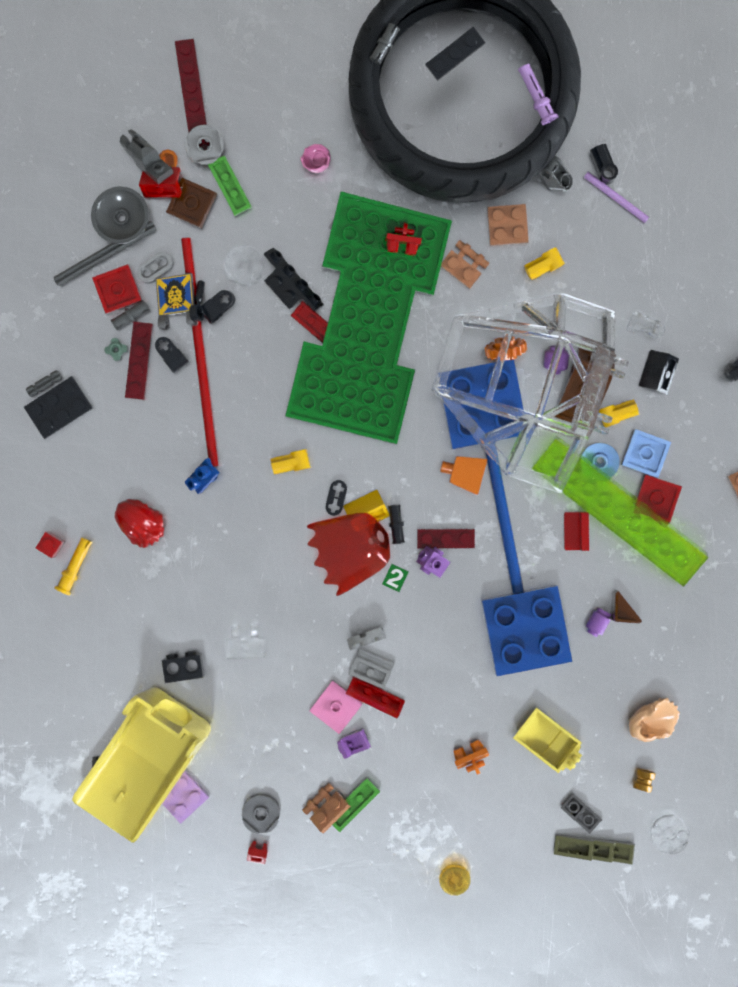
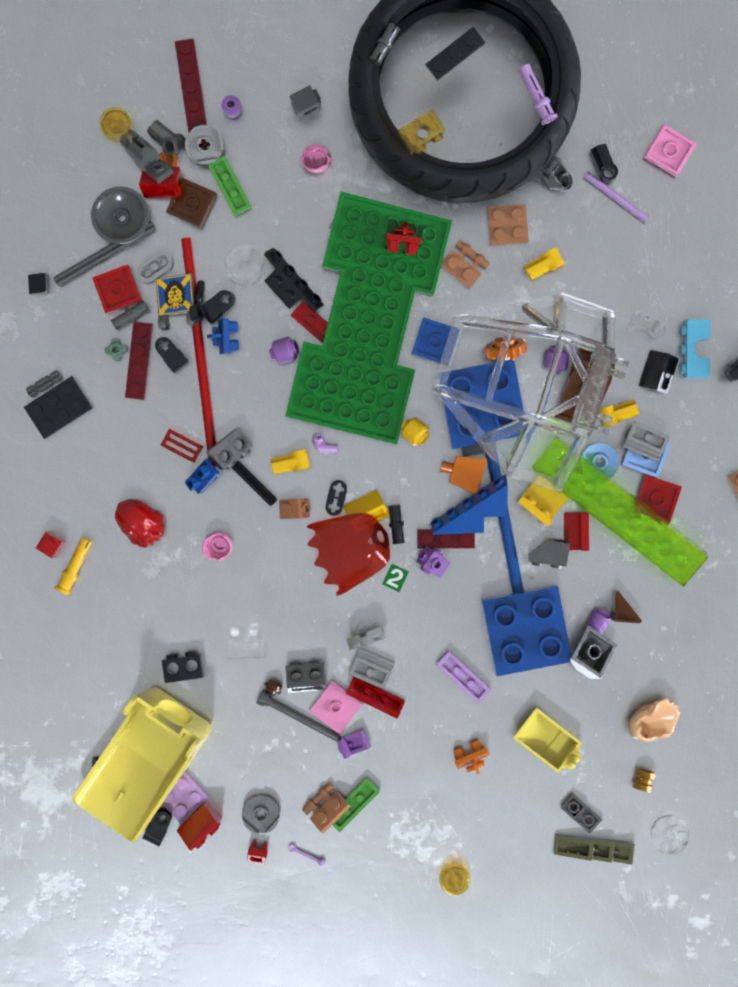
none -> black slope [28,273,49,294]
none -> clear yellow piece [99,107,132,140]
none -> black piece [142,807,172,847]
none -> flat silver piece [147,120,186,155]
none -> clear red tile [161,428,204,463]
none -> red slope [177,801,222,851]
none -> bright pink hair [202,532,232,561]
none -> flat silver brick [206,427,253,470]
none -> blue hips [207,318,239,355]
none -> medium lavender brick [221,95,242,118]
none -> black axle [231,461,277,506]
none -> dark grey piece [256,690,341,742]
none -> reddish brown plate [264,679,282,696]
none -> medium lavender head [269,336,299,364]
none -> nougat bracket [279,499,310,519]
none -> dark grey brick [285,660,326,693]
none -> lavender hinge [288,844,325,866]
none -> dark grey brick [289,85,321,121]
none -> lavender arm [312,433,337,454]
none -> clear yellow brick [398,109,446,155]
none -> yellow head [401,418,430,446]
none -> blue plate [412,317,460,366]
none -> blue slope [430,475,508,535]
none -> lavender plate [436,651,491,704]
none -> dark grey beam [462,441,496,457]
none -> yellow bracket [516,473,570,527]
none -> dark grey slope [528,538,570,568]
none -> flat silver slope [569,625,618,679]
none -> light grey plate [623,421,670,462]
none -> bright pink plate [644,124,697,177]
none -> medium azure arch [680,319,710,378]

